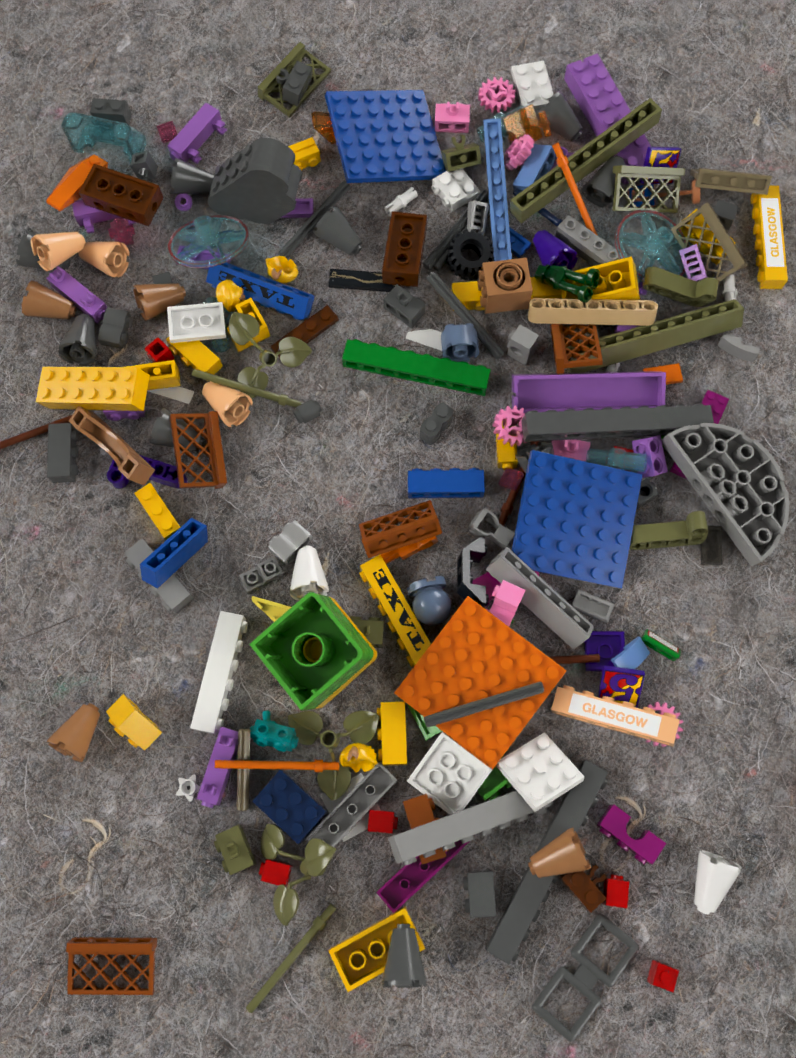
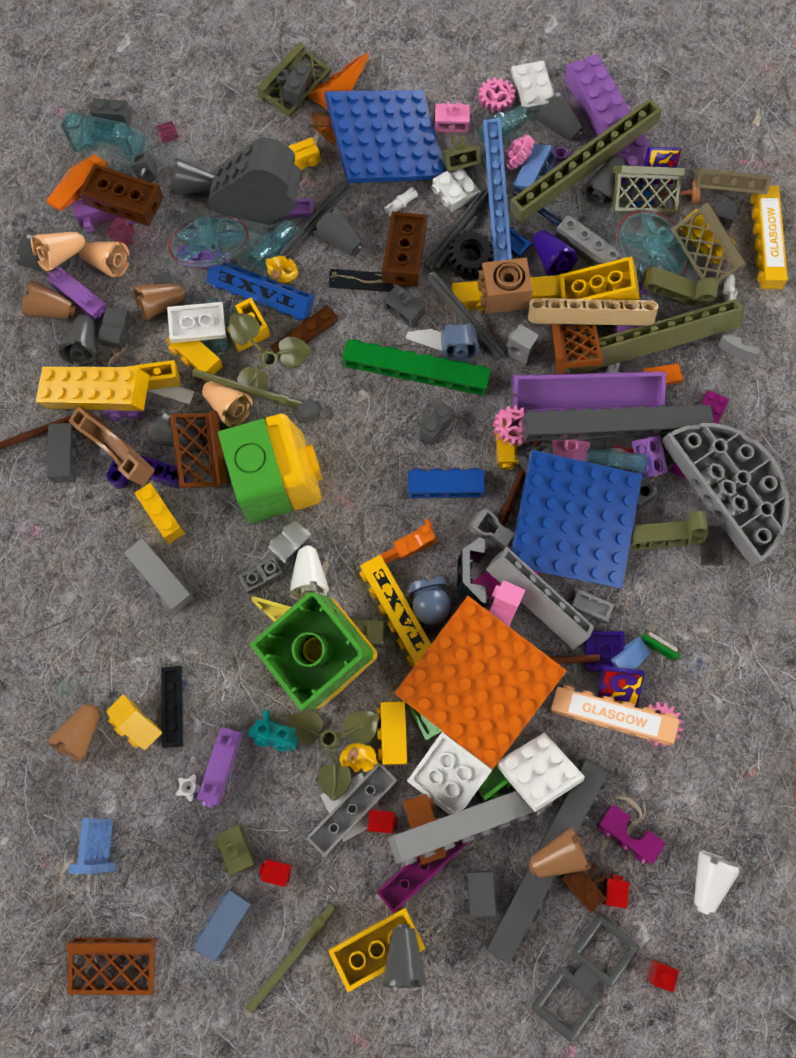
blue brick [140,518,208,589] -> none
red brick [144,337,175,363] -> none
medium lavender brick [168,103,227,164] -> none
medium lavender plate [175,193,193,211] -> none
white brick [190,611,248,735] -> none
orange bar [215,760,339,772] -> none
yellow hair [216,279,245,312] -> none
dark tan axle [236,728,250,811] -> none
dark blue brick [252,769,328,844] -> none
olive plant [260,824,336,926] -> none
dark orange fence [359,500,442,558] -> none
dark grey axle [424,682,544,727] -> none
light grey slope [467,201,489,236] -> none
clear pink tile [498,468,524,491] -> none
clear orange plate [502,104,552,145] -> none
dark green piece [534,264,600,303] -> none
orange bar [552,142,598,236] -> none
lavender slope [679,244,707,282] -> none
none -> medium blue fence [68,818,116,874]
none -> black tile [161,666,184,748]
none -> sand blue brick [193,889,253,963]
none -> piece [218,413,323,524]
none -> clear light blue piece [249,220,297,267]
none -> orange wedge [307,53,369,110]

